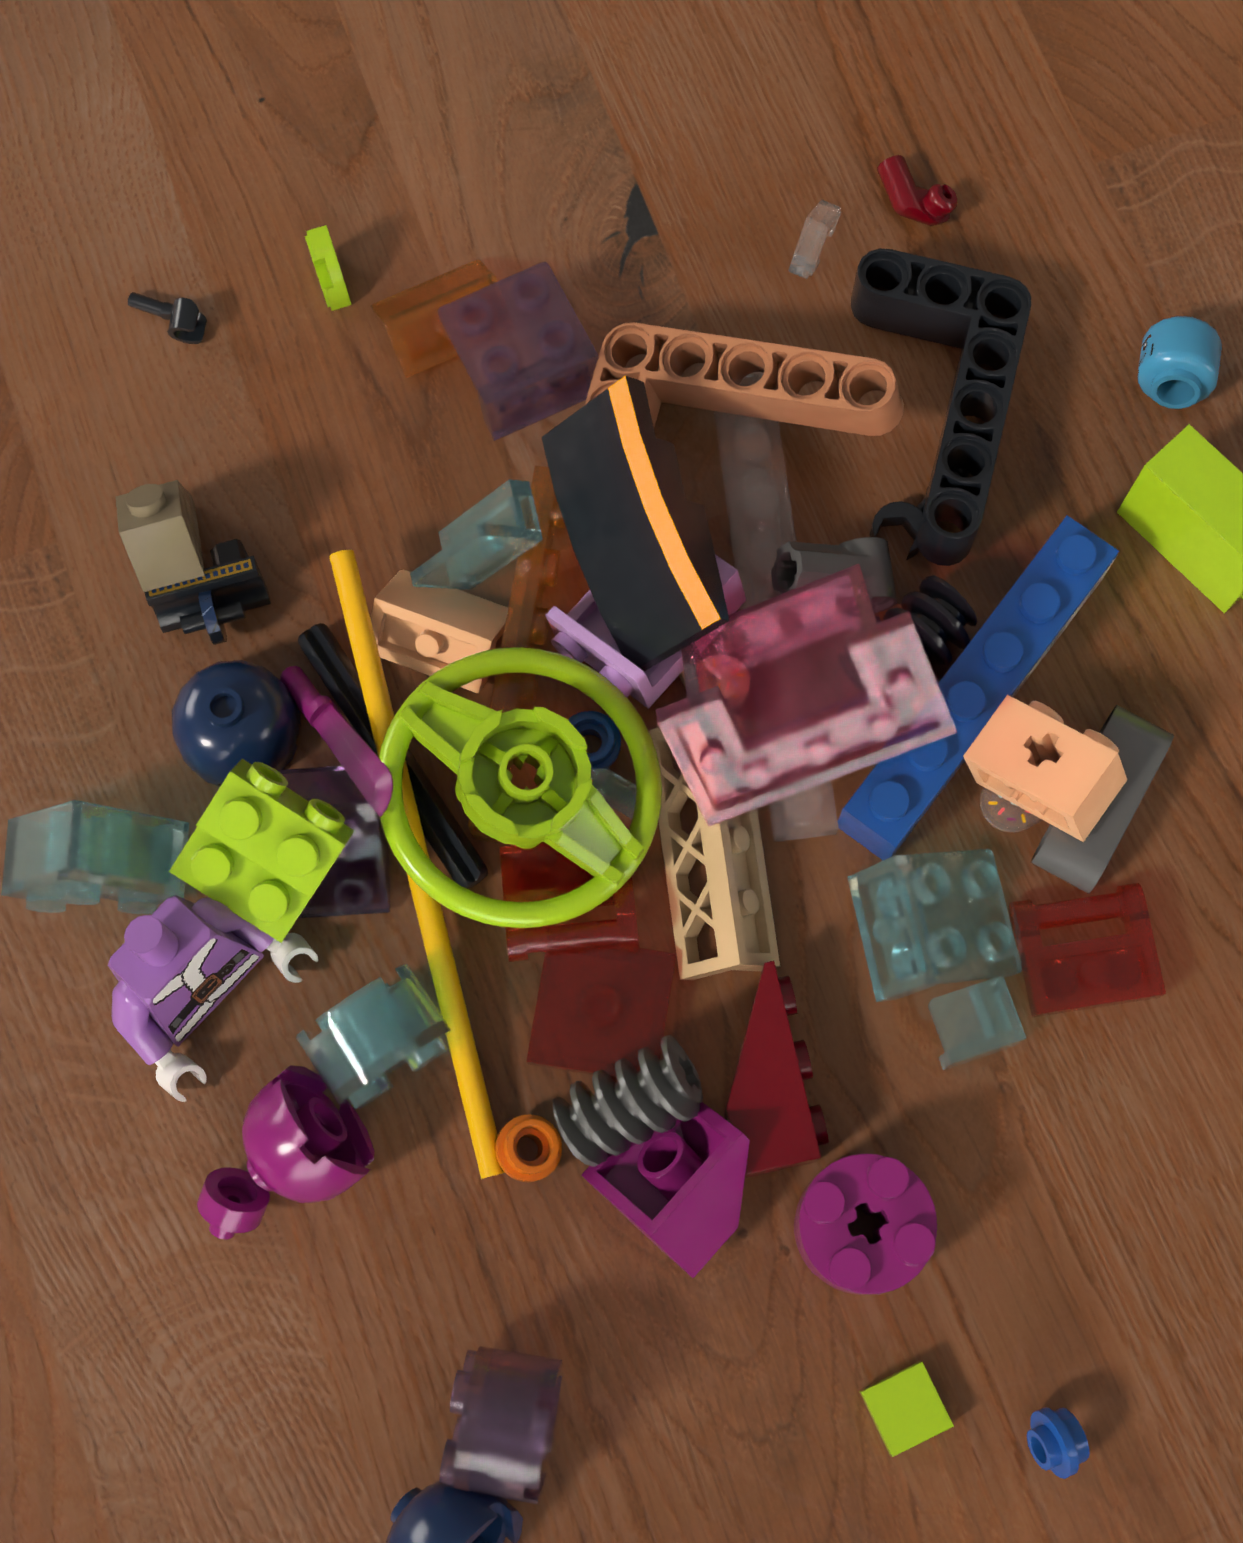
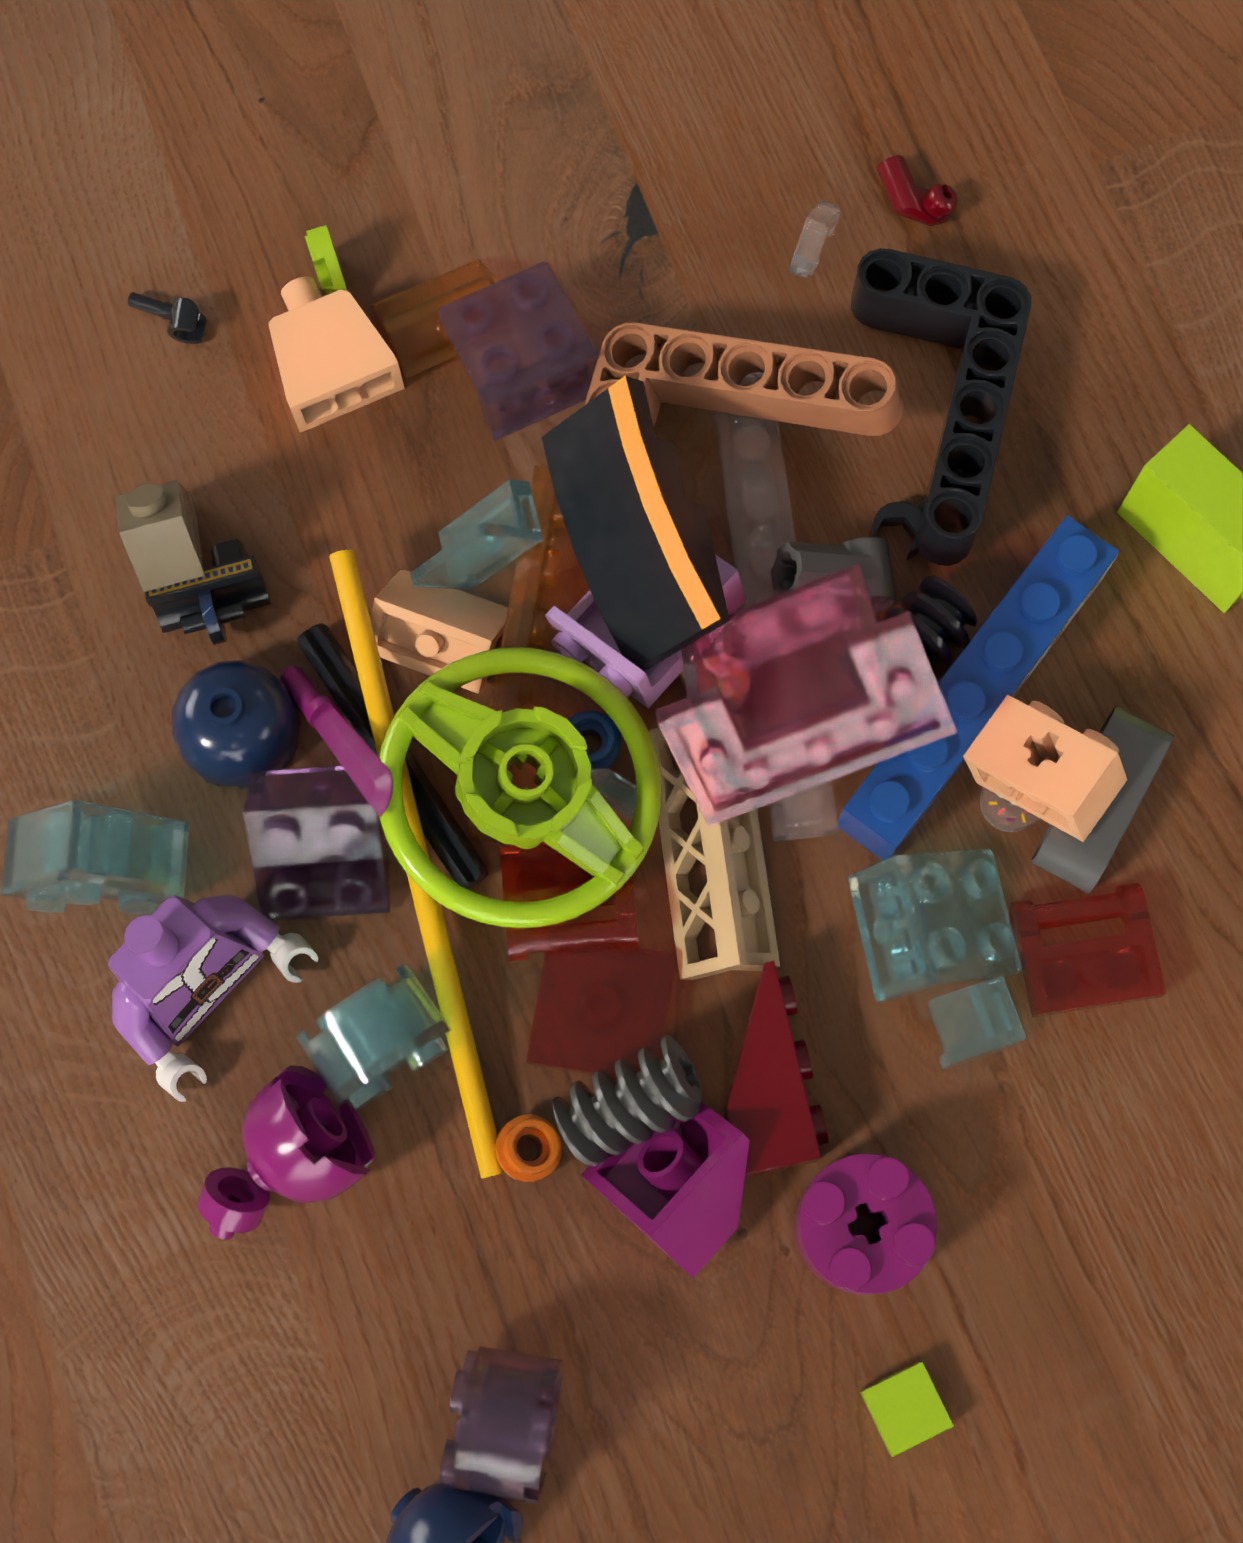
lime plate [169,759,355,943] -> none
blue plate [1027,1407,1090,1479] -> none
dark azure head [1137,316,1222,409] -> none
none -> light nougat torso [268,277,405,433]

